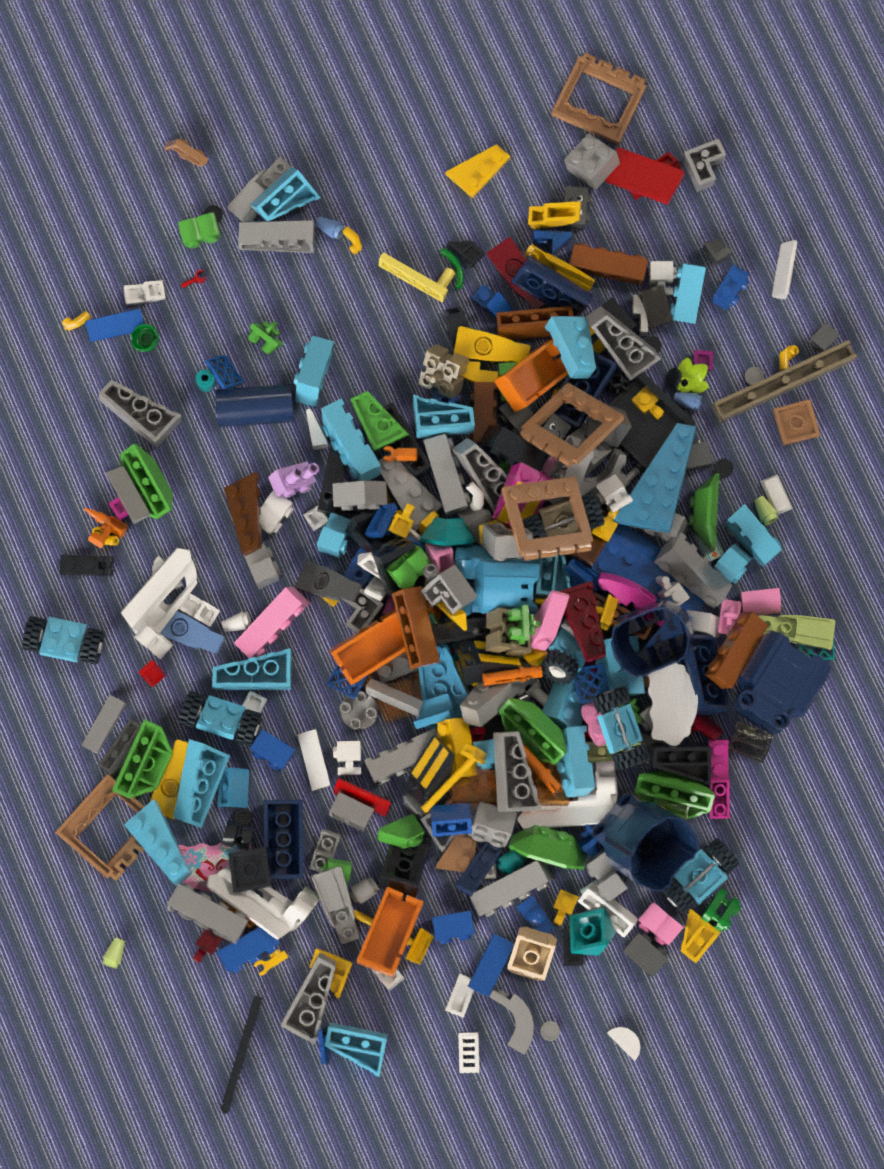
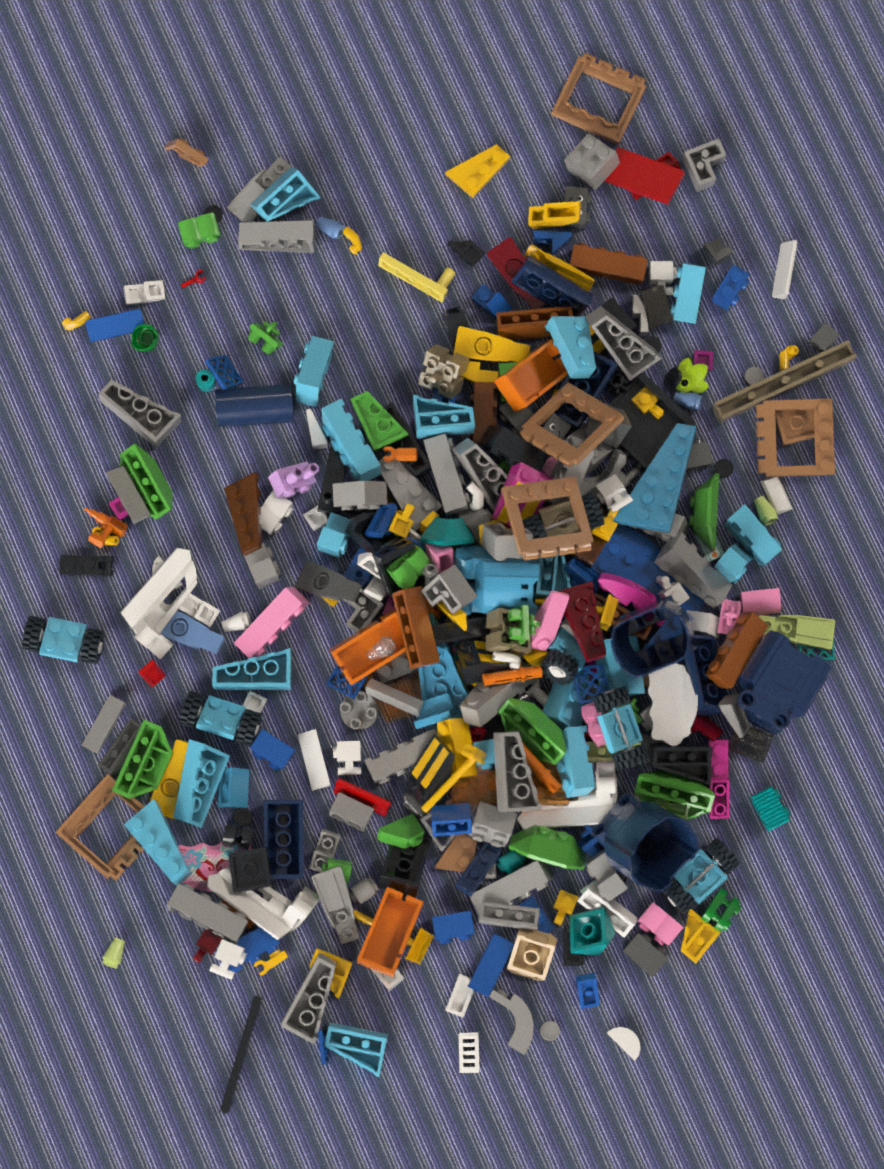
green piece [440,248,464,290] -> none
none -> white brick [210,939,247,980]
none -> clear cone [367,637,396,661]
none -> light grey slope [479,901,540,931]
none -> white arm [492,650,521,669]
none -> blue slope [575,973,600,1009]
none -> light grey slope [718,694,750,738]
none -> teal brick [749,786,791,832]
none -> medium nougat hinge [755,399,835,477]

